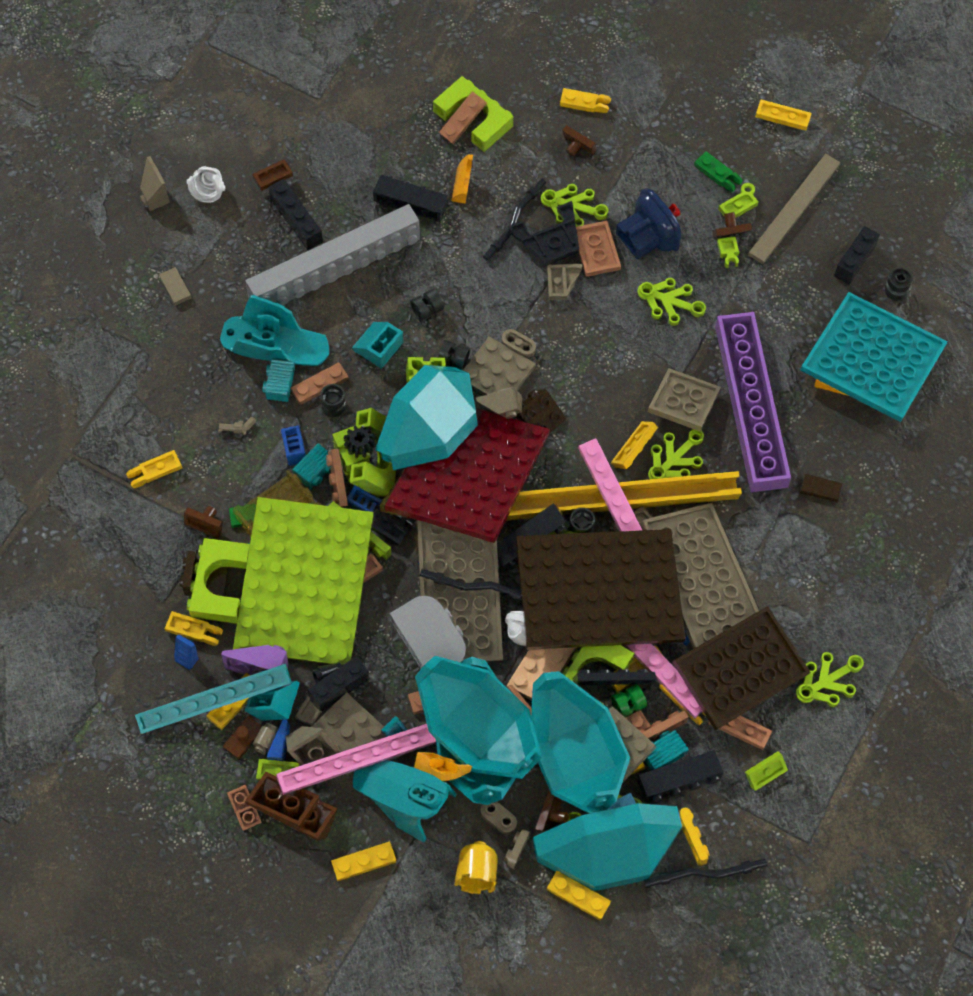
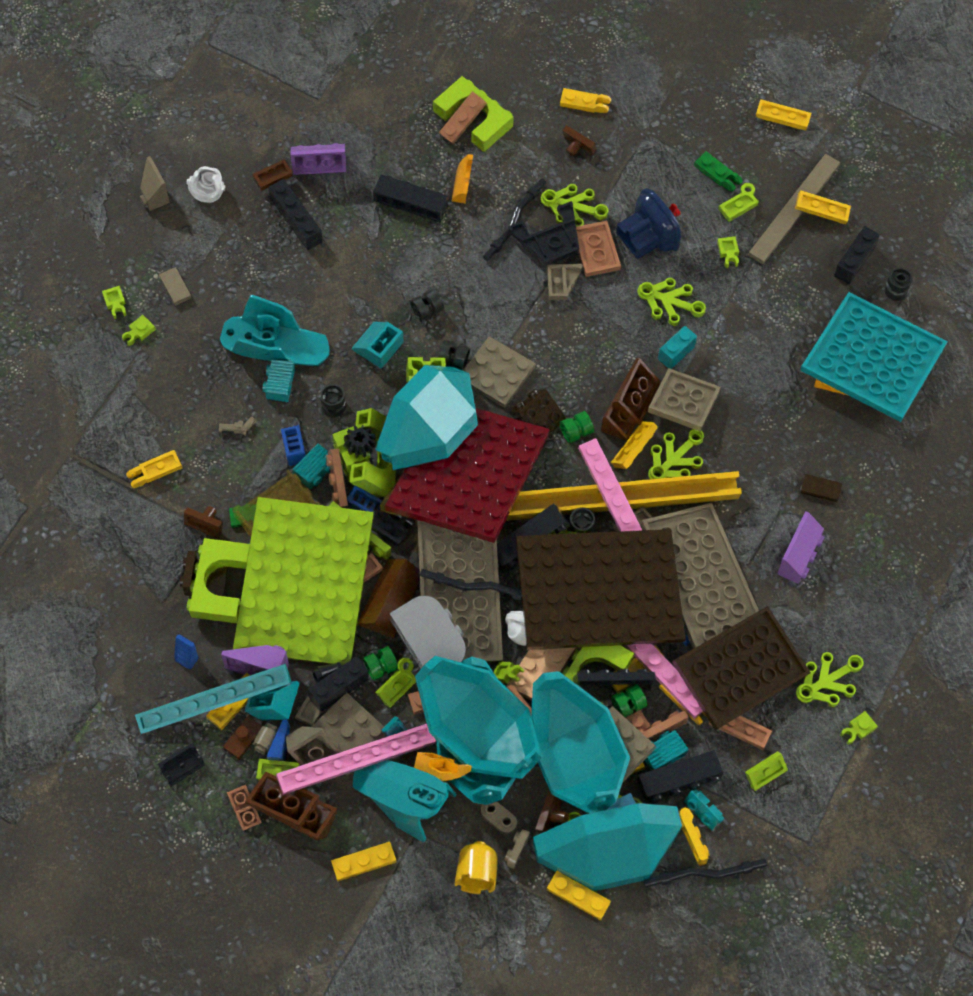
yellow hinge [164,611,223,646] -> none
light grey brick [245,204,420,305] -> none
nougat plate [290,362,349,405] -> none
dark tan slope [476,387,522,419] -> none
dark tan plate [502,329,536,358] -> none
reddish brown tile [712,212,752,237] -> none
medium lavender brick [715,312,791,492] -> none
none -> lime plate [102,286,126,319]
none -> lime plate [122,315,156,346]
none -> black hinge [158,742,205,787]
none -> medium lavender slope [291,143,347,175]
none -> reddish brown slope [357,558,420,639]
none -> green wheel [363,646,398,681]
none -> lime hinge [375,658,416,707]
none -> lime plate [493,662,525,683]
none -> green wheel [559,411,594,444]
none -> reddish brown slope [601,358,661,441]
none -> teal brick [658,326,697,369]
none -> teal hinge [684,789,725,831]
none -> medium lavender slope [777,511,825,584]
none -> yellow plate [795,190,851,225]
none -> lime plate [840,711,878,745]

